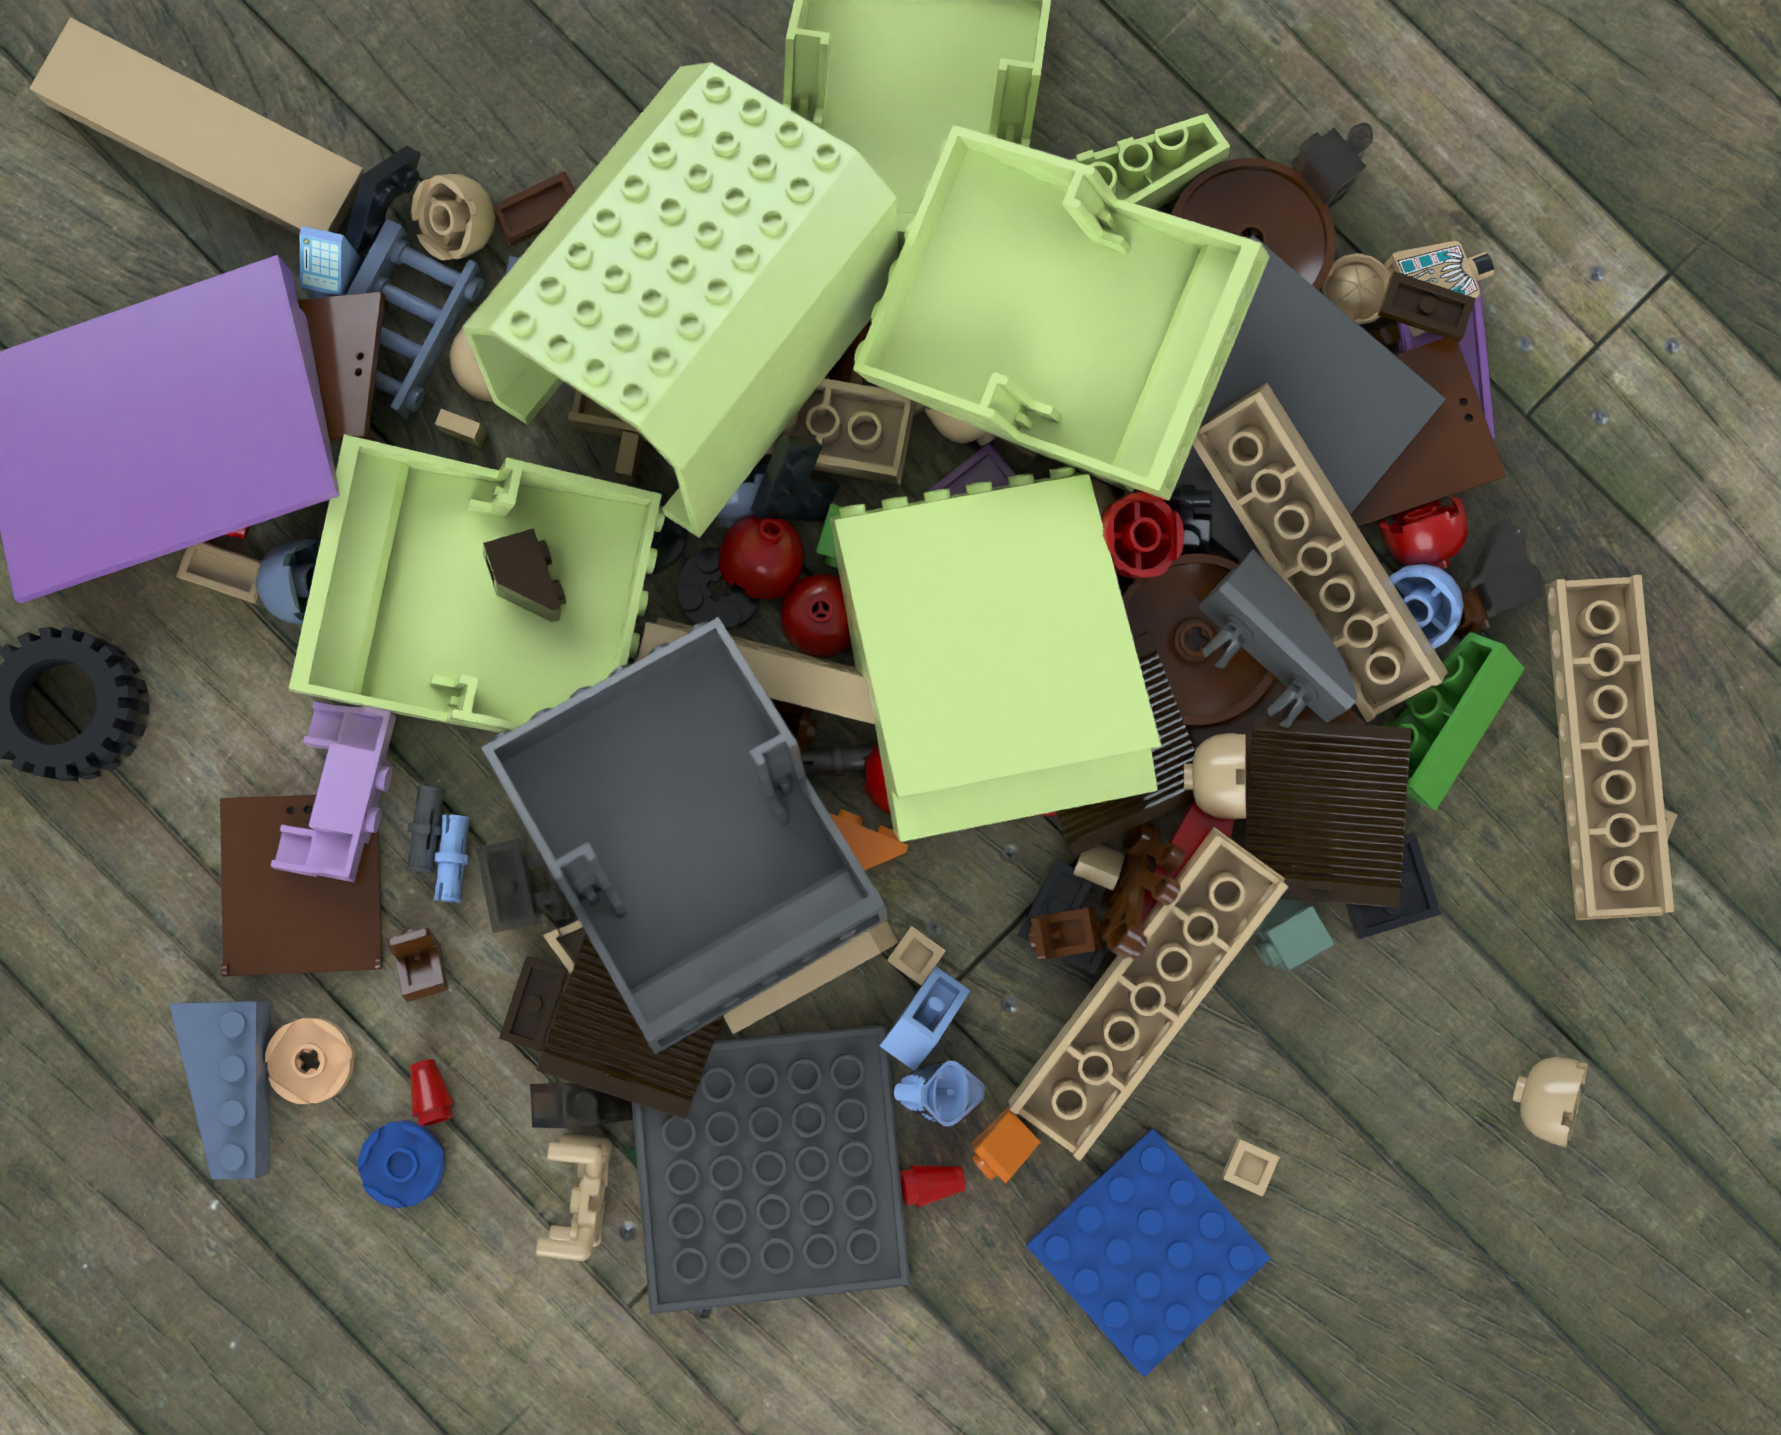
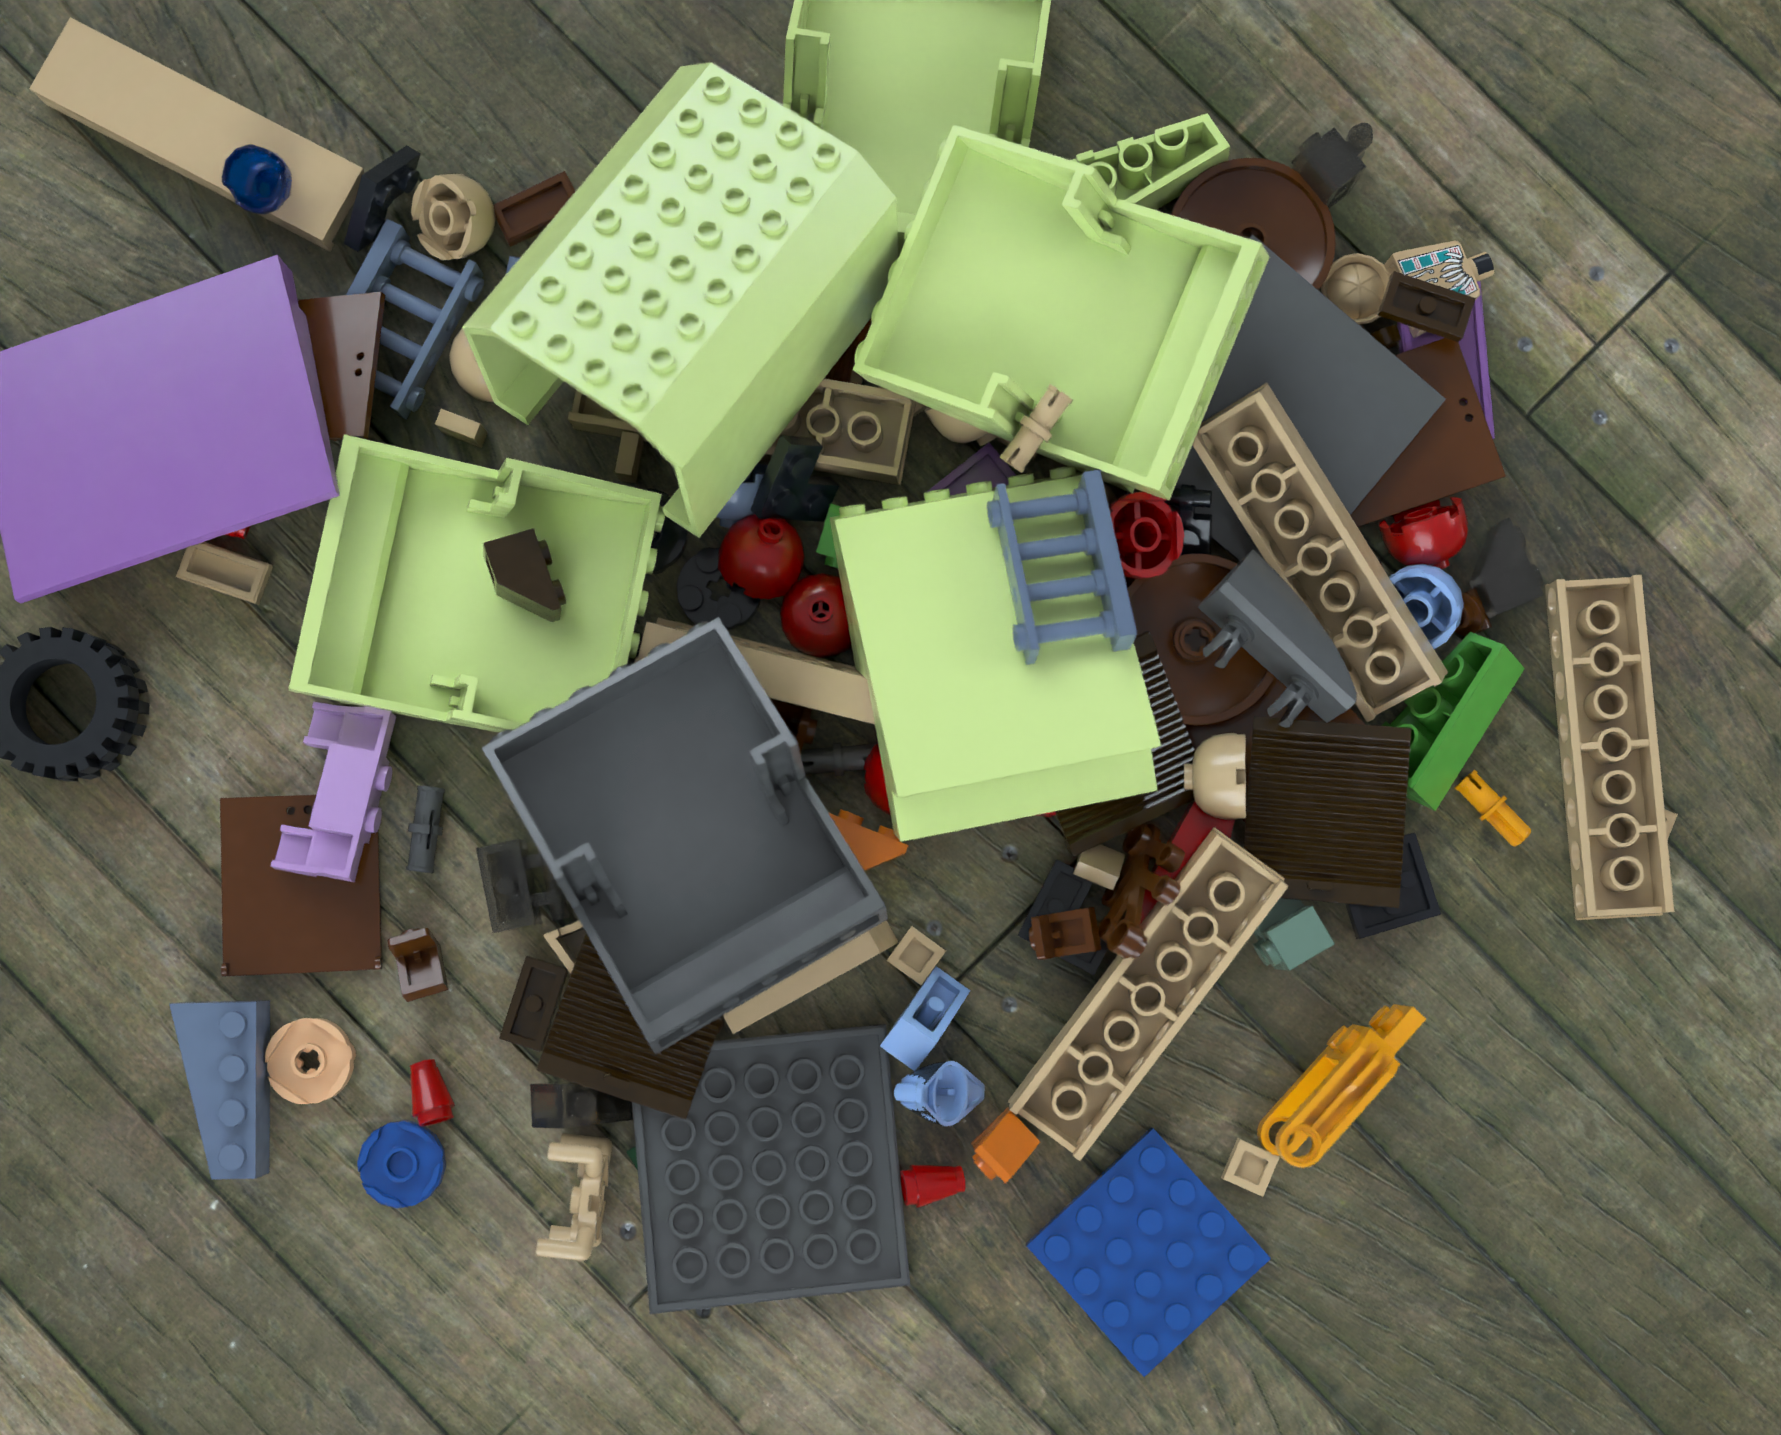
sand blue cylinder [256,539,319,624] -> none
slope [300,226,363,298] -> none
light blue pin [434,815,470,903] -> none
tan cylinder [1513,1057,1588,1148] -> none
none -> clear blue hair [221,144,292,215]
none -> sand blue fence [987,470,1137,665]
none -> tan pin [999,384,1073,473]
none -> light orange plate [1257,1004,1426,1168]
none -> light orange axle [1454,769,1531,847]

